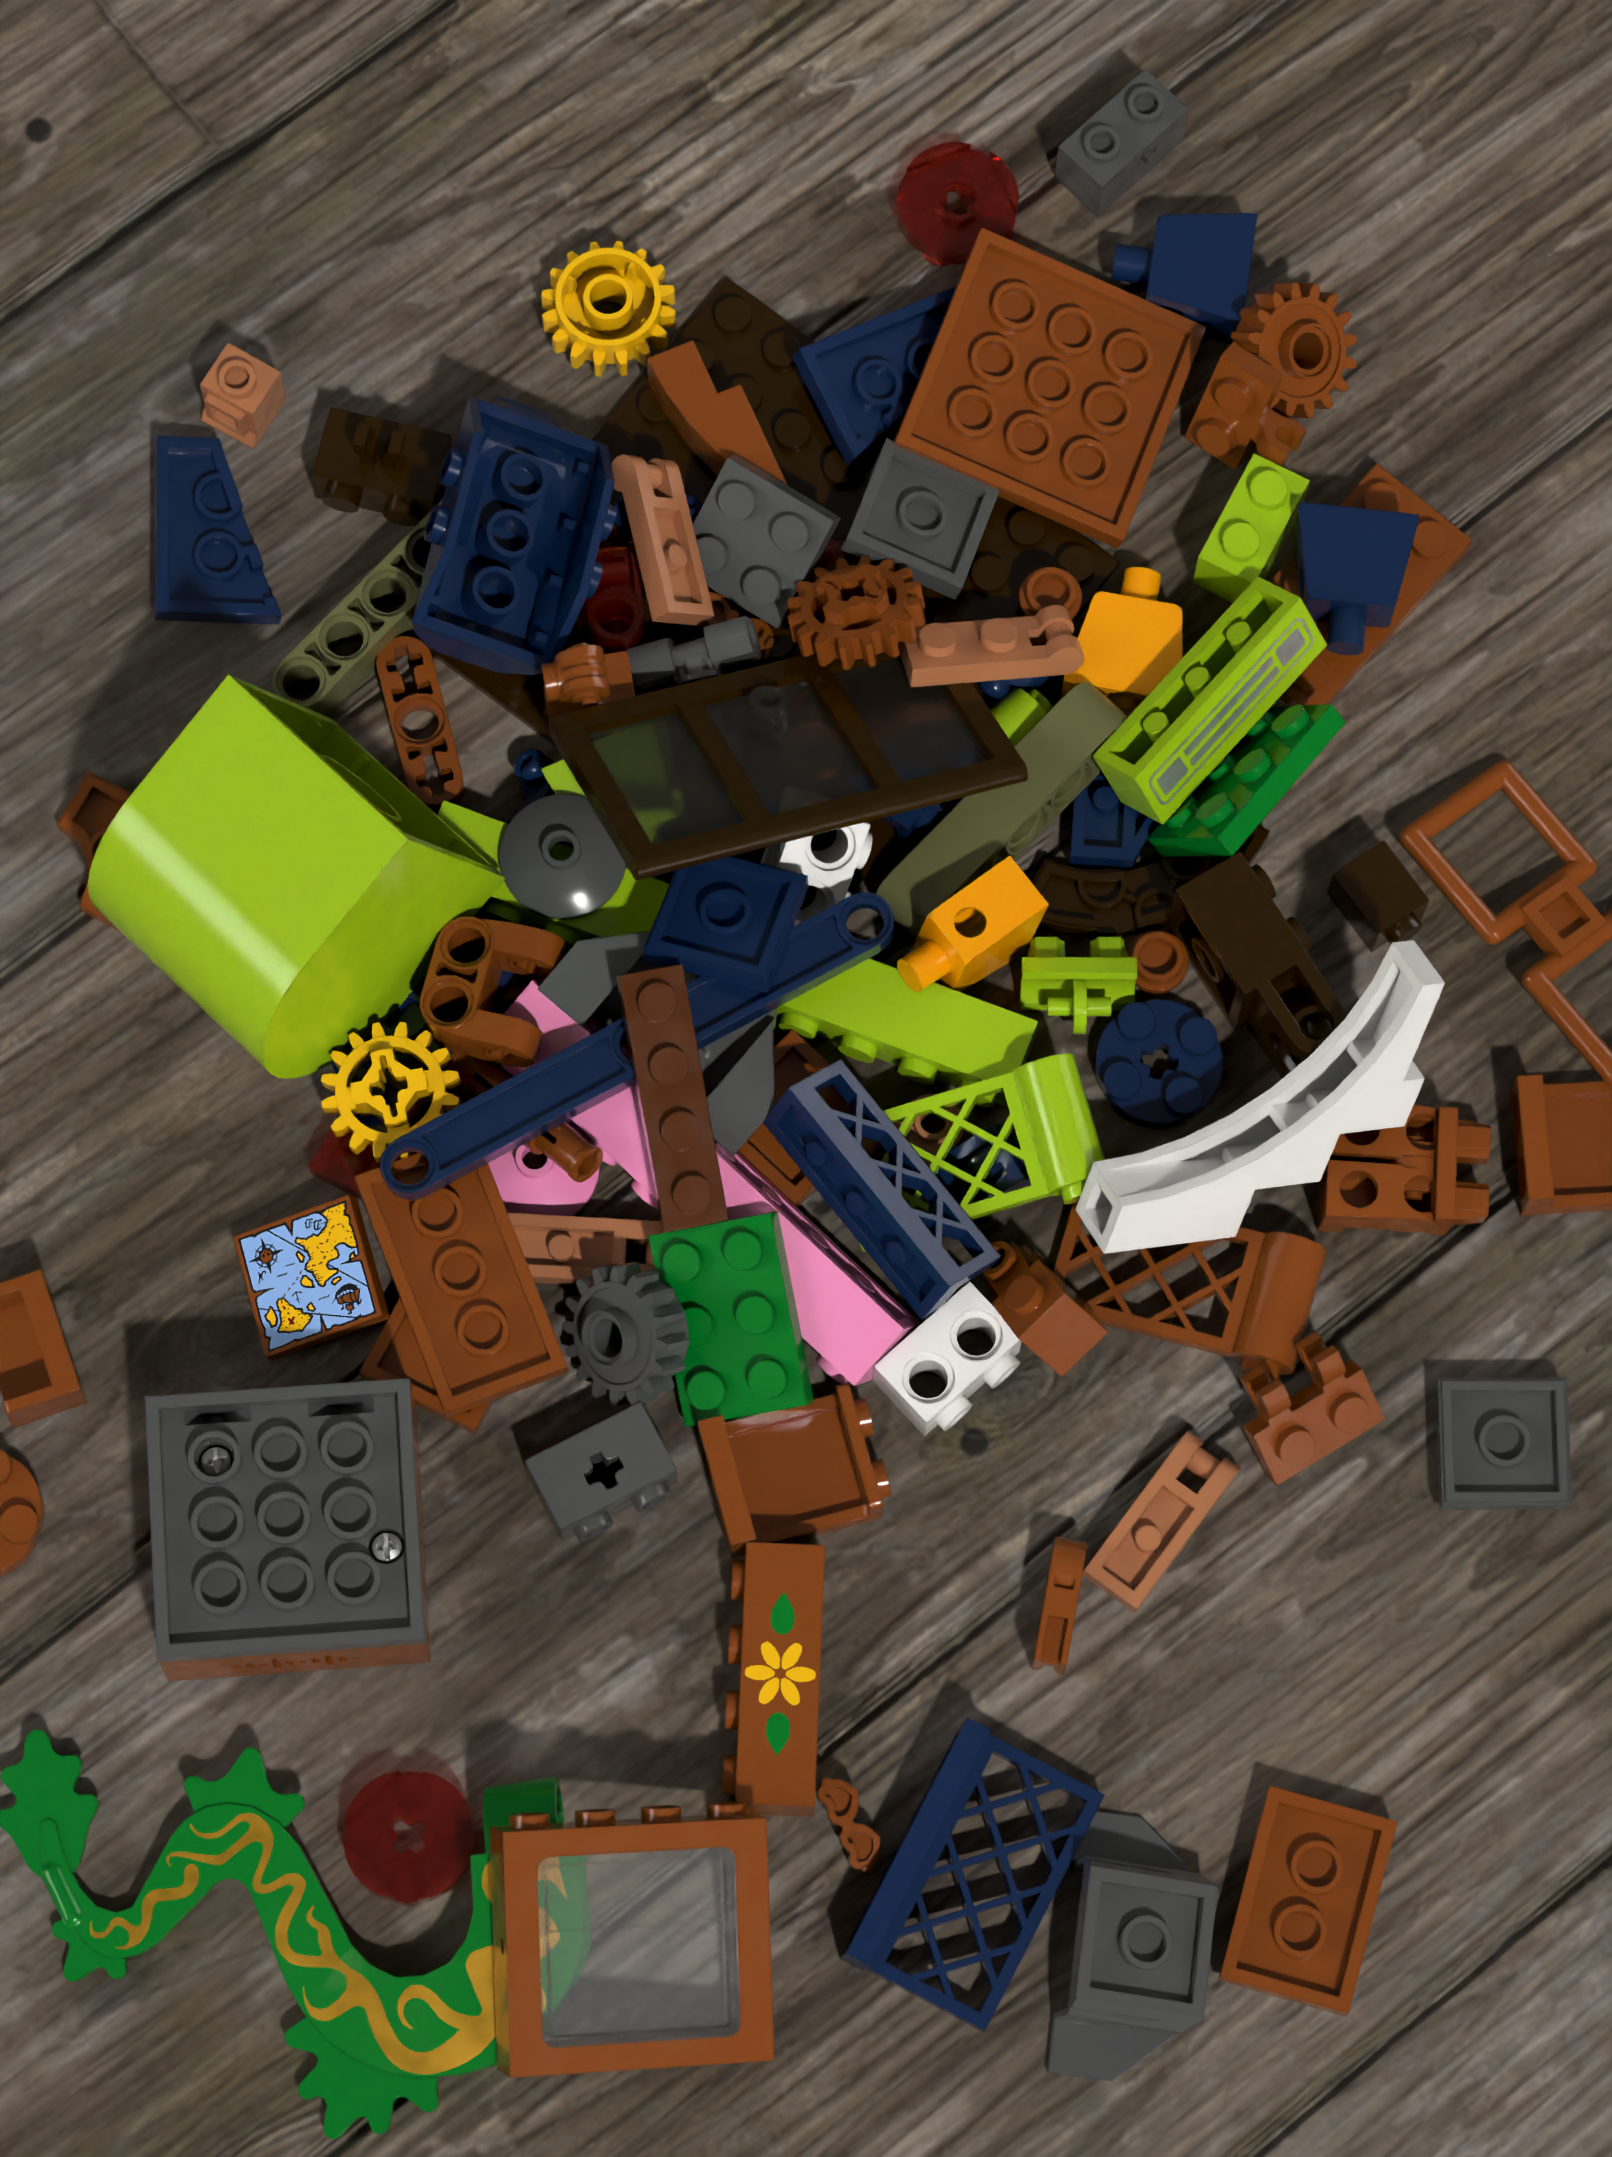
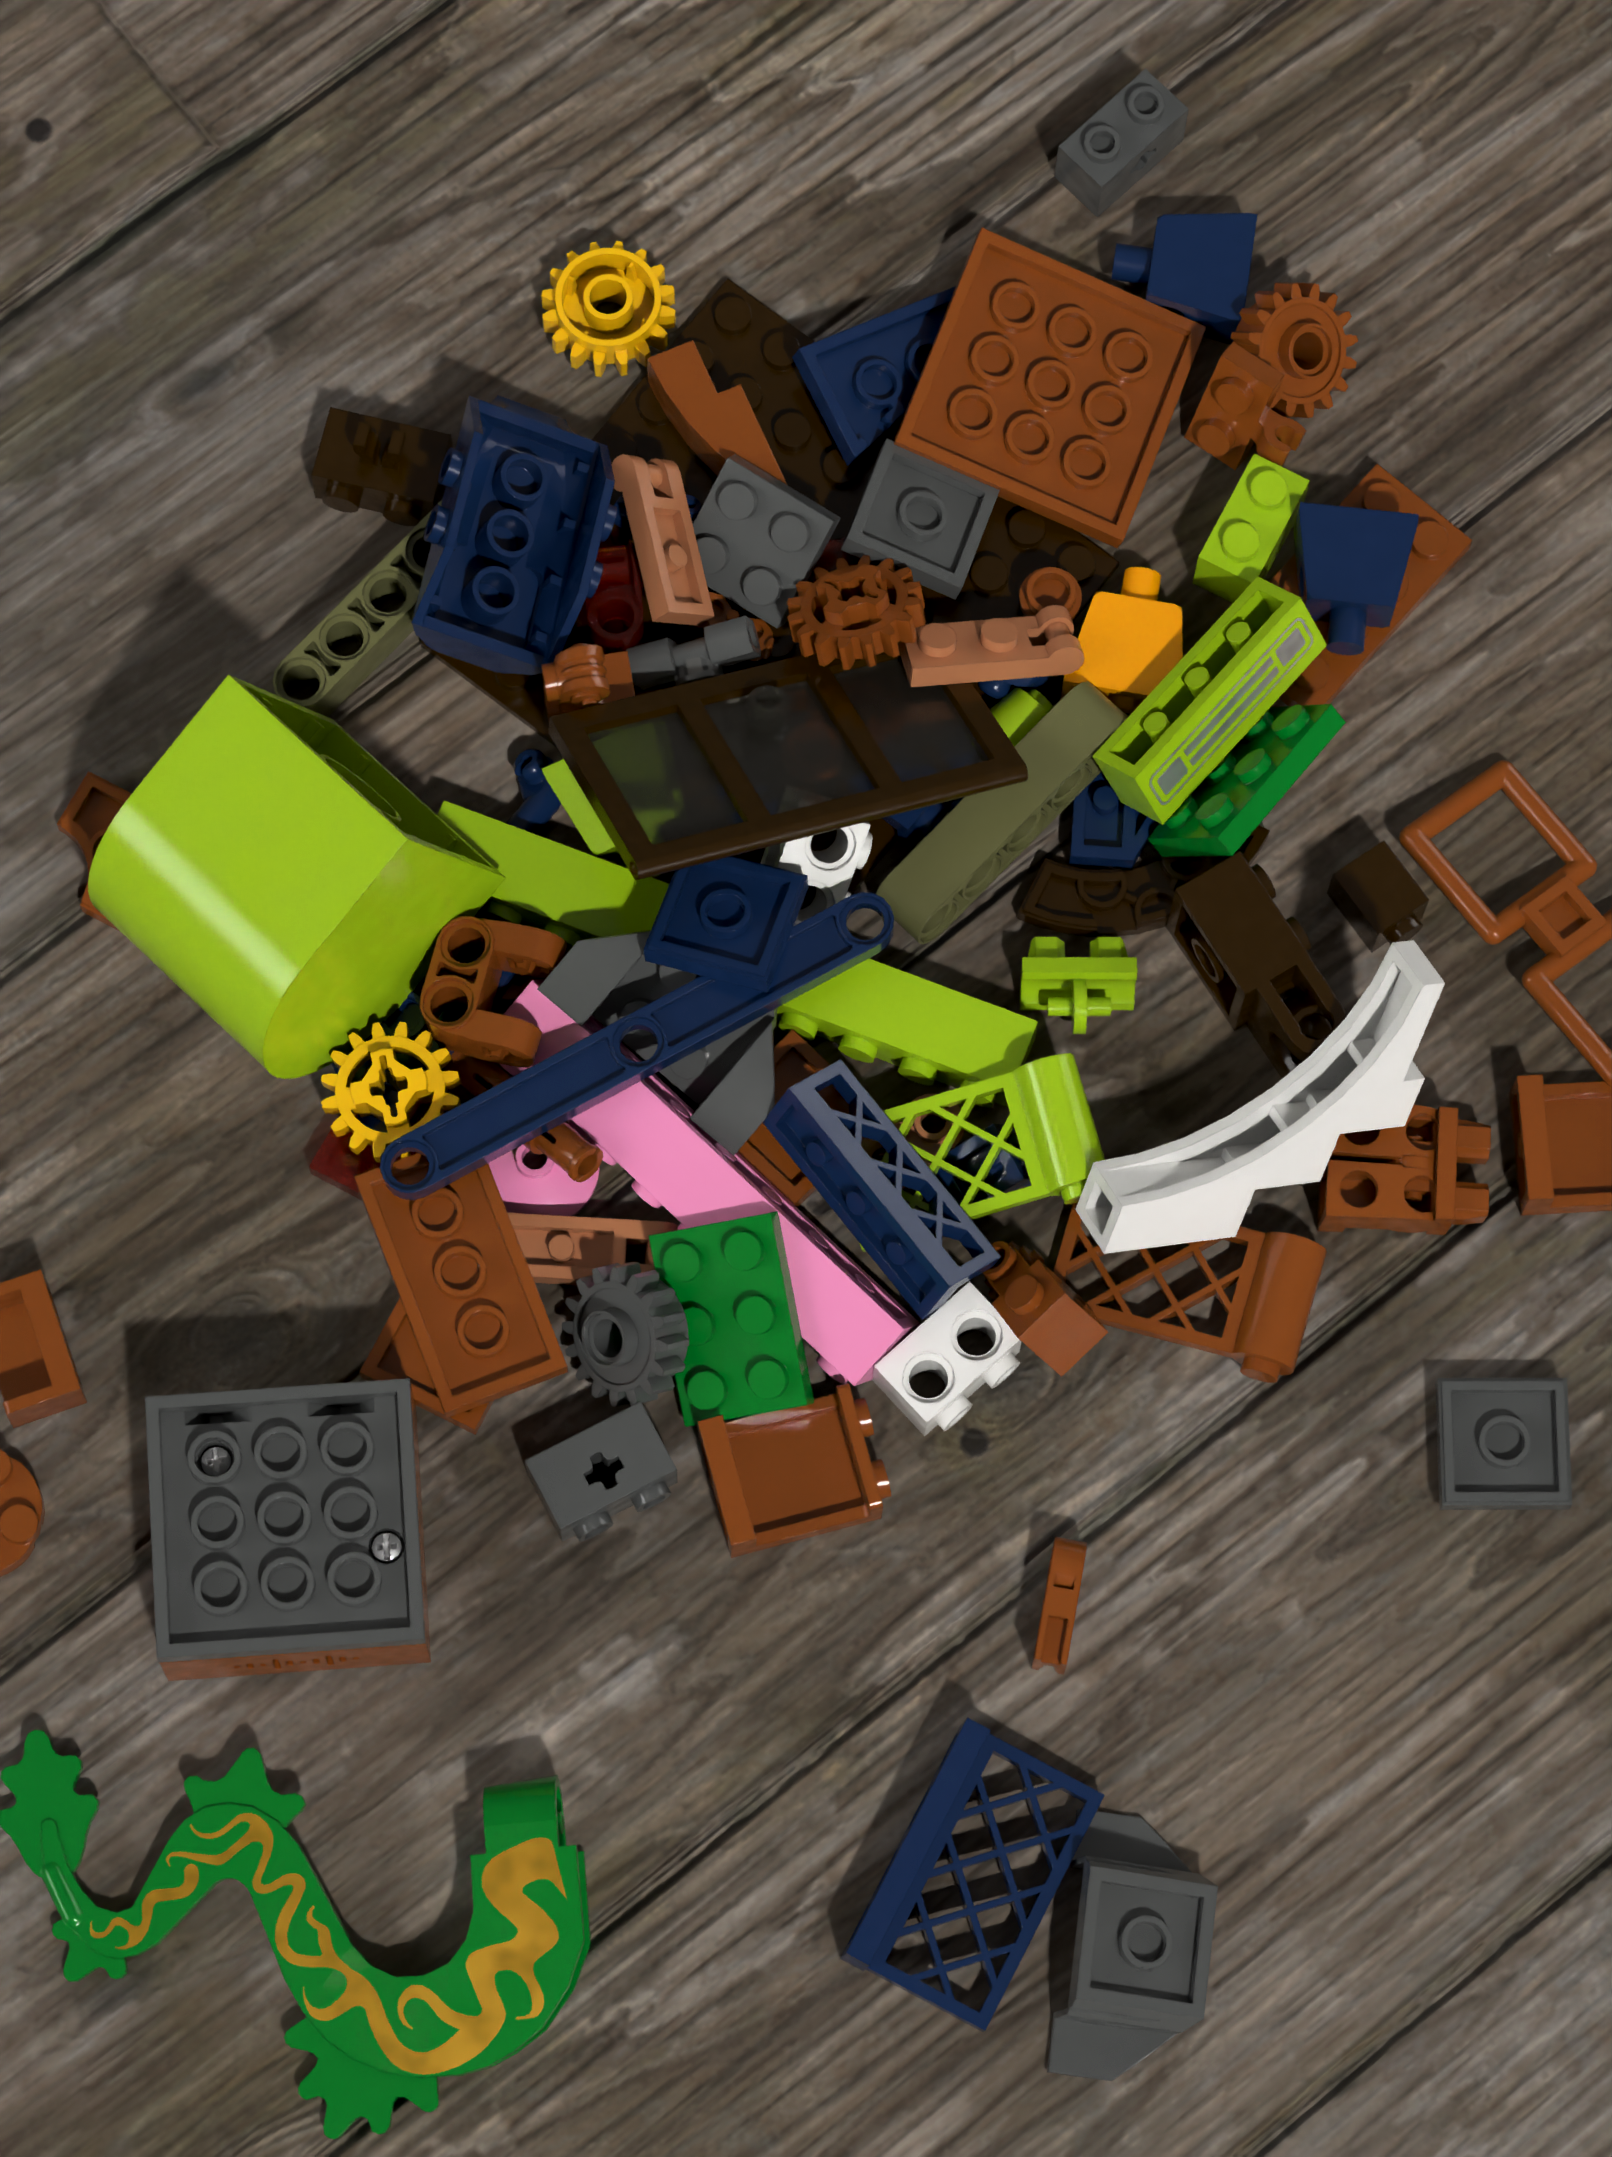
dark blue wing [155,436,282,625] -> none
nougat window [200,343,286,450] -> none
tile [233,1194,390,1360] -> none
clear red plate [343,1771,476,1907] -> none
dark orange beam [376,636,464,815] -> none
piece [490,1801,774,2078] -> none
dark grey dish [500,794,626,920] -> none
reddish brown plate [616,964,729,1232] -> none
dark orange brick [722,1542,825,1817] -> none
dark orange piece [816,1777,880,1873] -> none
clear red plate [896,142,1019,267] -> none
light orange torso [897,856,1049,992] -> none
nougat plate [1082,1430,1241,1613] -> none
dark blue plate [1094,1000,1223,1129] -> none
dark orange plate [1127,930,1189,994] -> none
dark orange plate [1218,1786,1398,2016] -> none
dark orange plate [1240,1332,1385,1486] -> none

